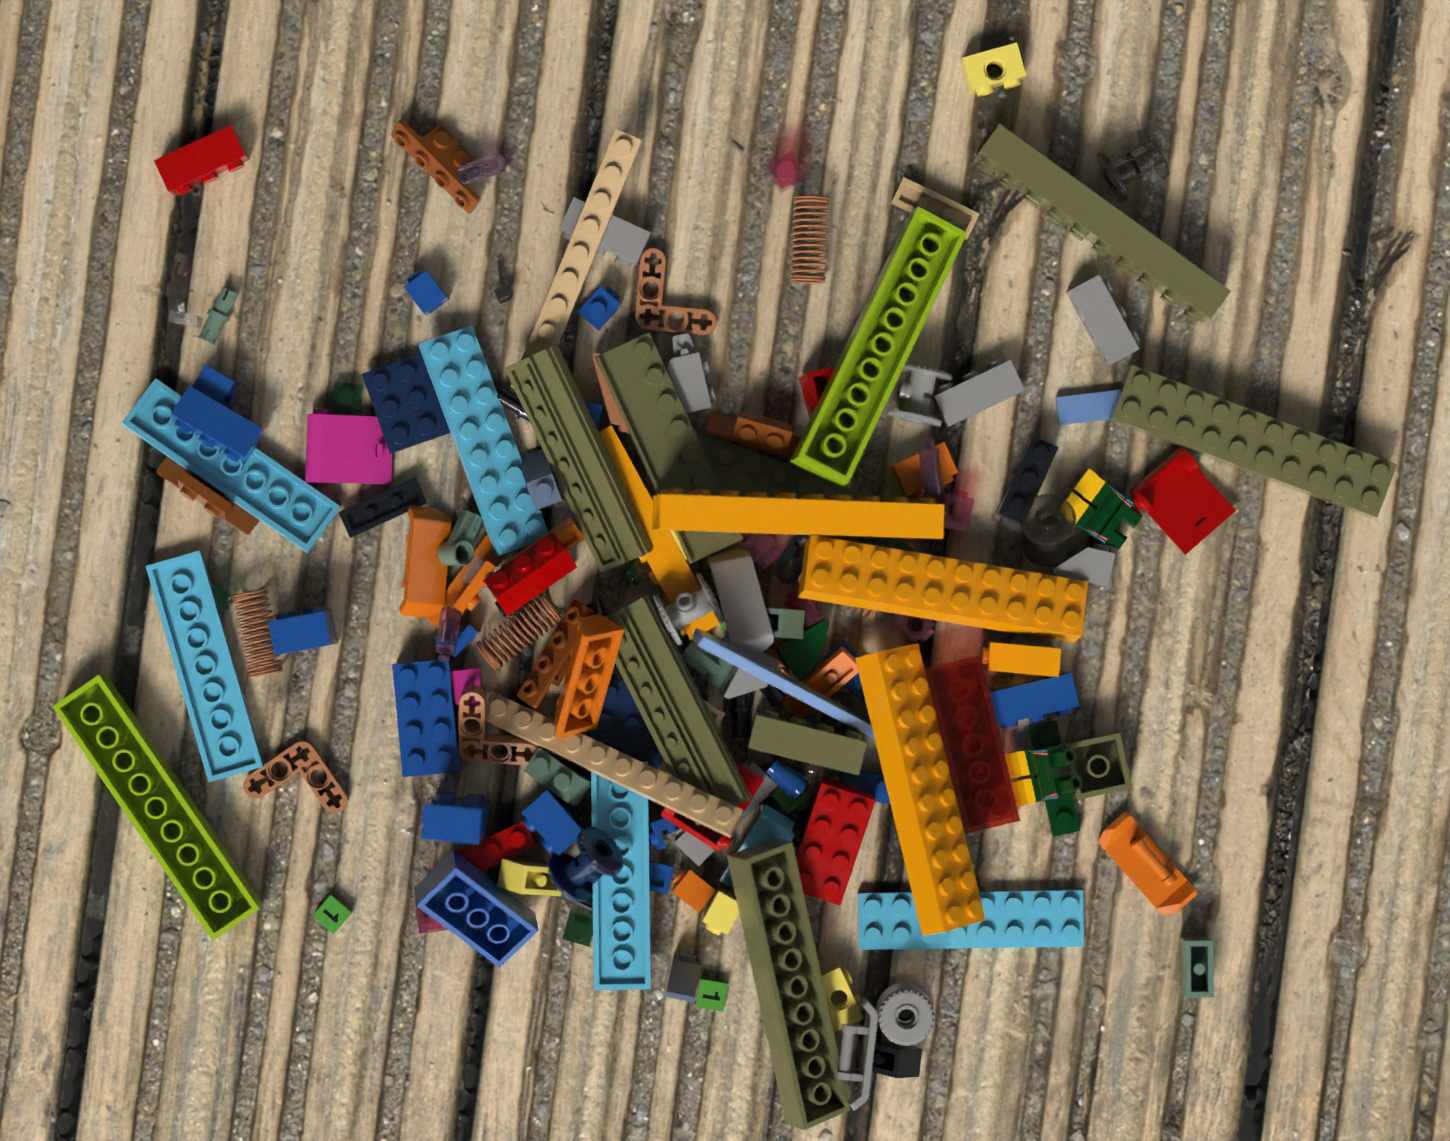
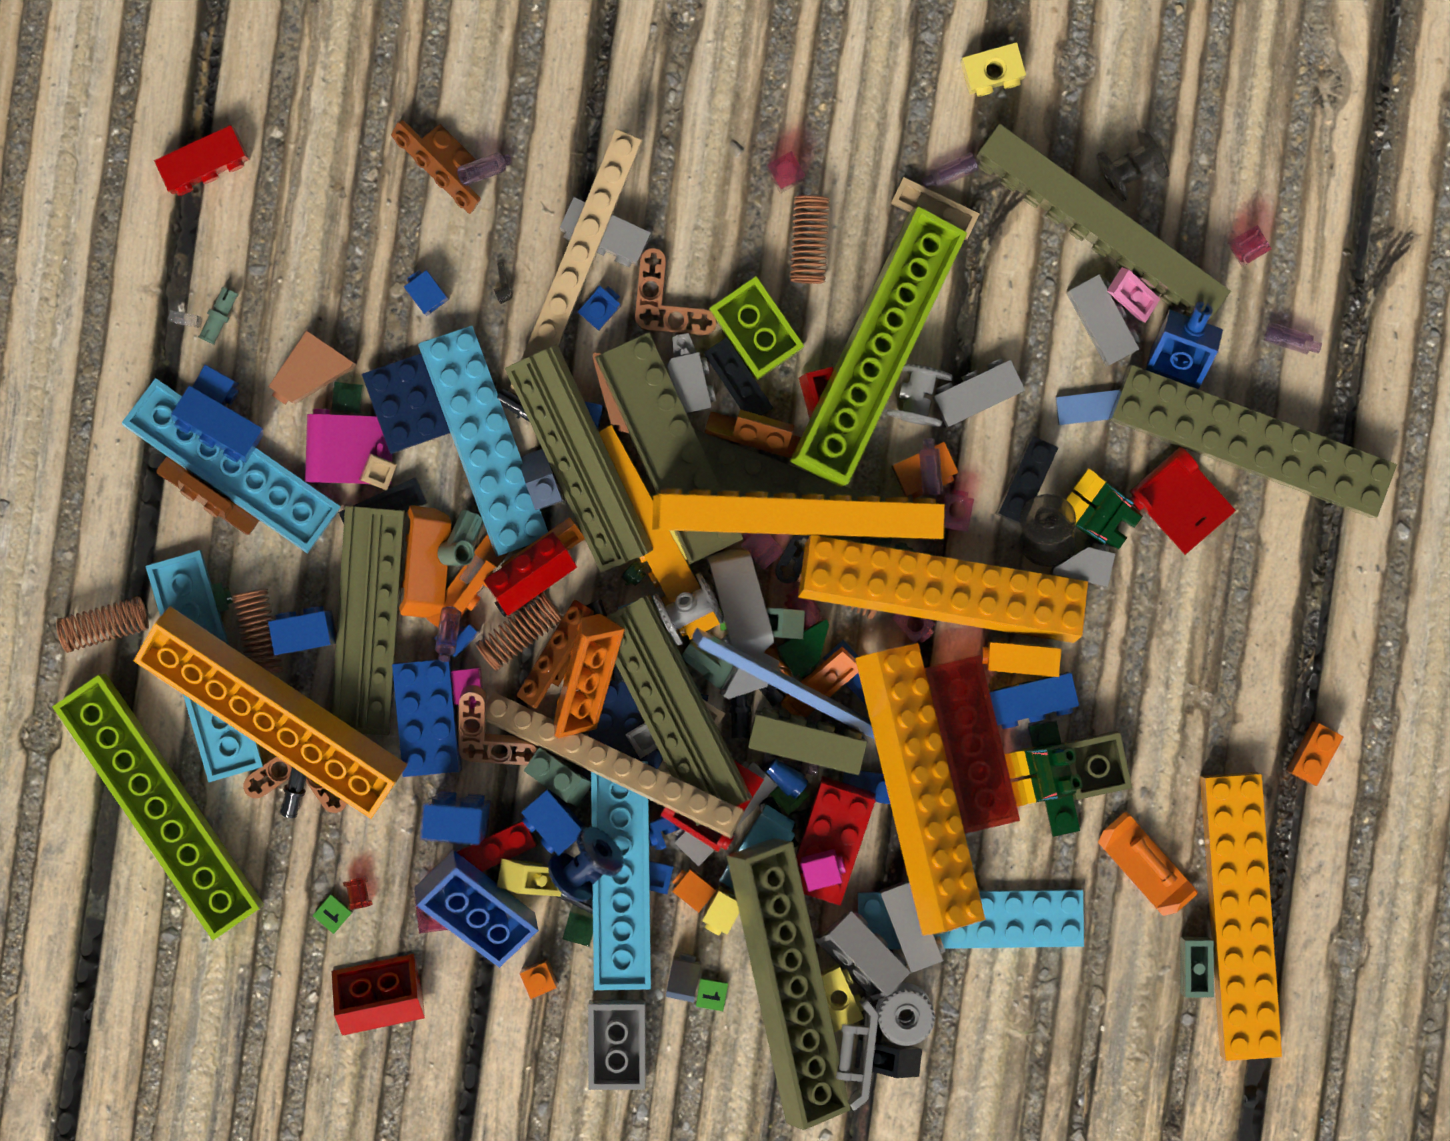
none -> nougat piece [56,596,149,653]
none -> light orange brick [134,606,408,819]
none -> nougat slope [268,331,357,405]
none -> black axle [279,767,307,818]
none -> olive plate [331,506,405,735]
none -> red slope [331,954,425,1036]
none -> clear red bush [343,877,373,910]
none -> tan tile [359,454,397,490]
none -> orange brick [519,958,559,999]
none -> light grey brick [588,1000,646,1090]
none -> light grey tile [626,723,658,759]
none -> black plate [703,337,773,416]
none -> lime brick [709,276,804,381]
none -> dark pink brick [801,849,846,891]
none -> light grey slope [815,911,911,1000]
none -> light grey brick [879,879,946,973]
none -> cylinder [921,152,979,189]
none -> bright pink plate [1107,267,1160,322]
none -> blue brick [1146,302,1223,390]
none -> light orange brick [1200,772,1282,1061]
none -> clear pink brick [1228,225,1272,267]
none -> clear purple cylinder [1264,321,1322,355]
none -> orange brick [1286,721,1344,786]

